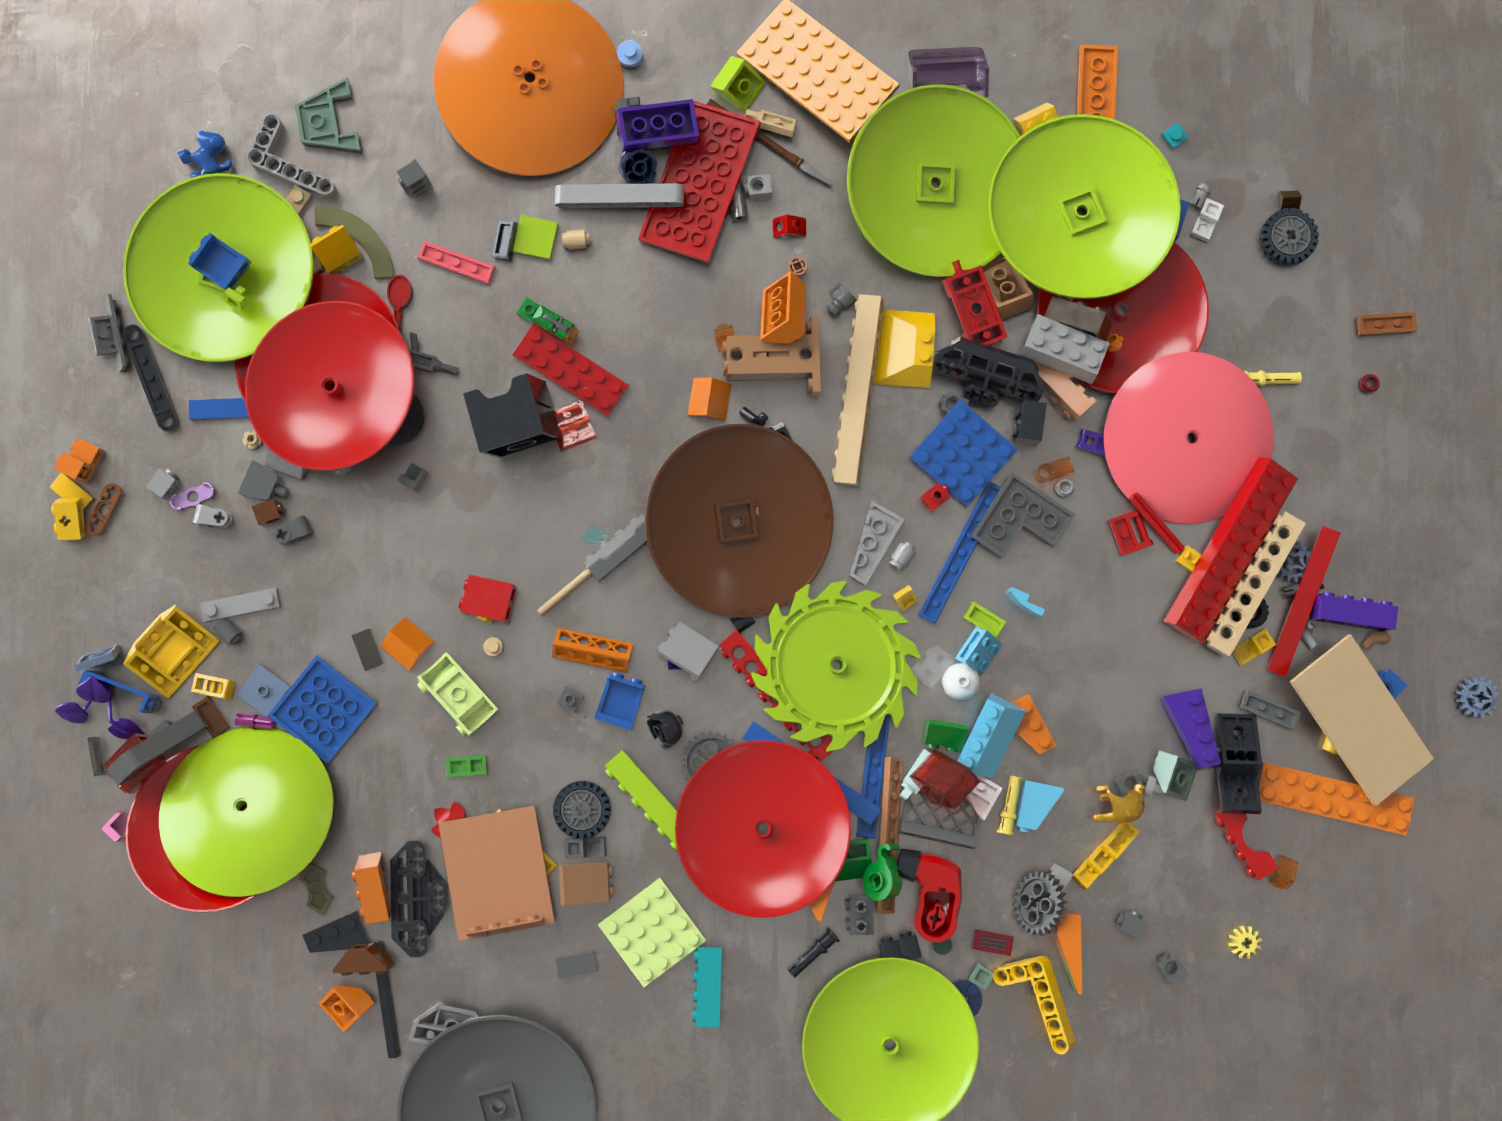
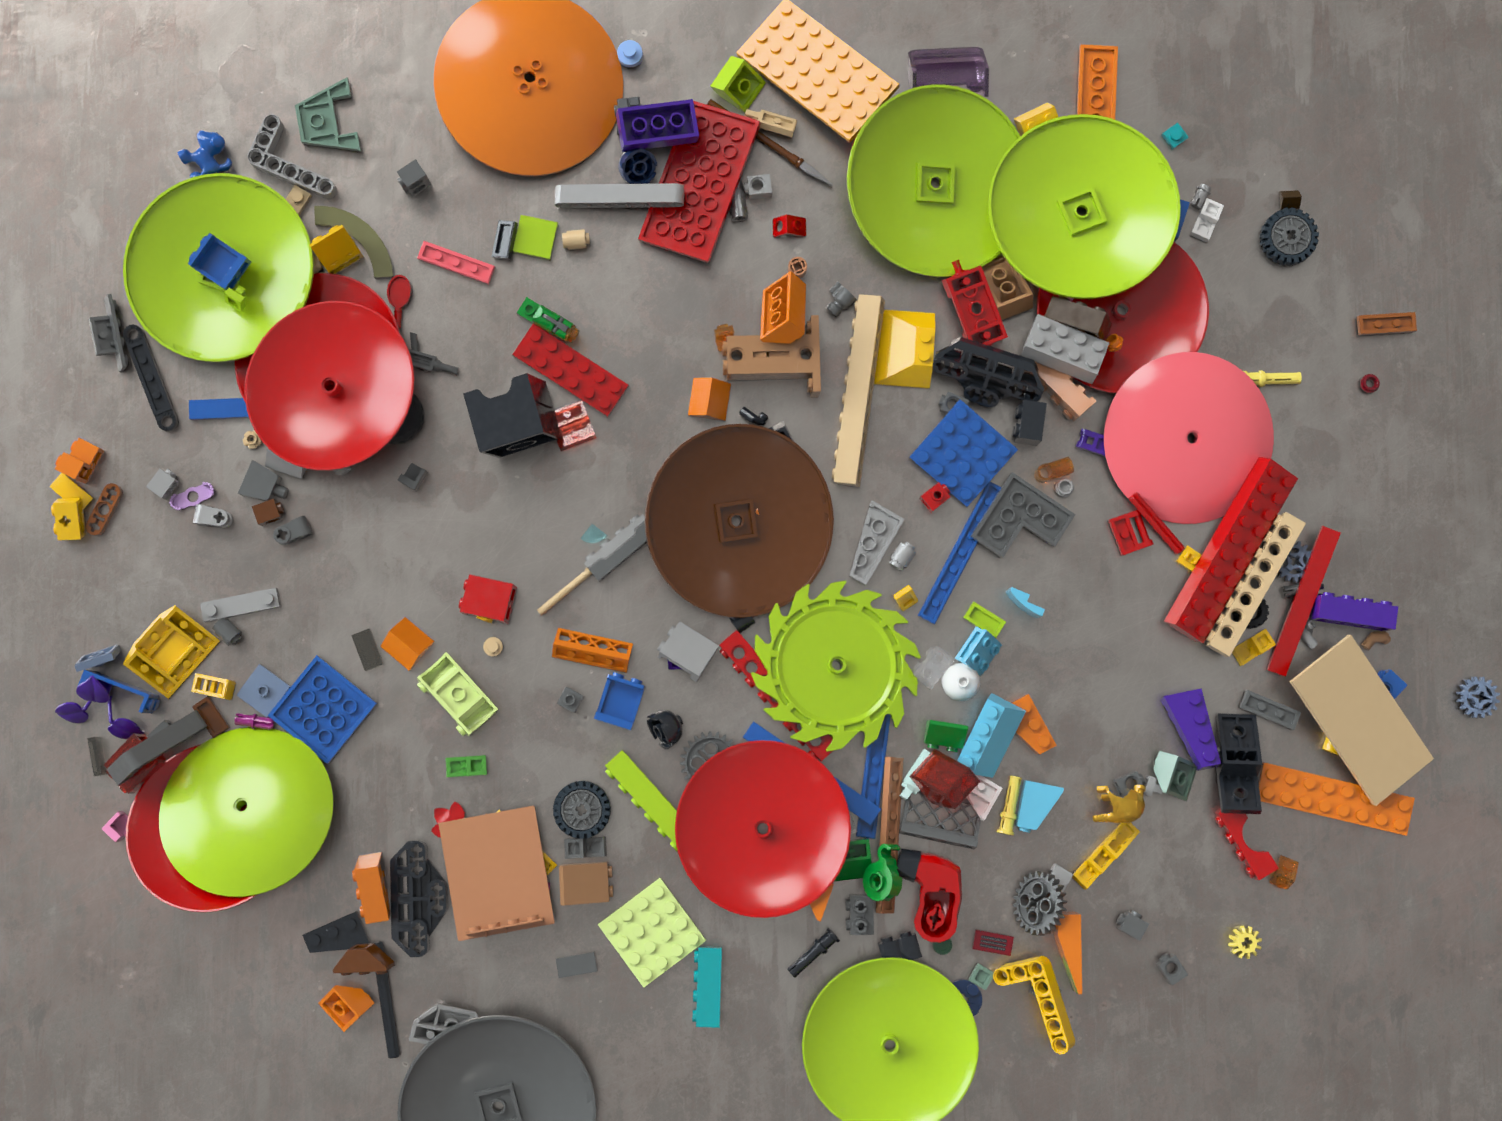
olive tile [299,862,334,915] -> none

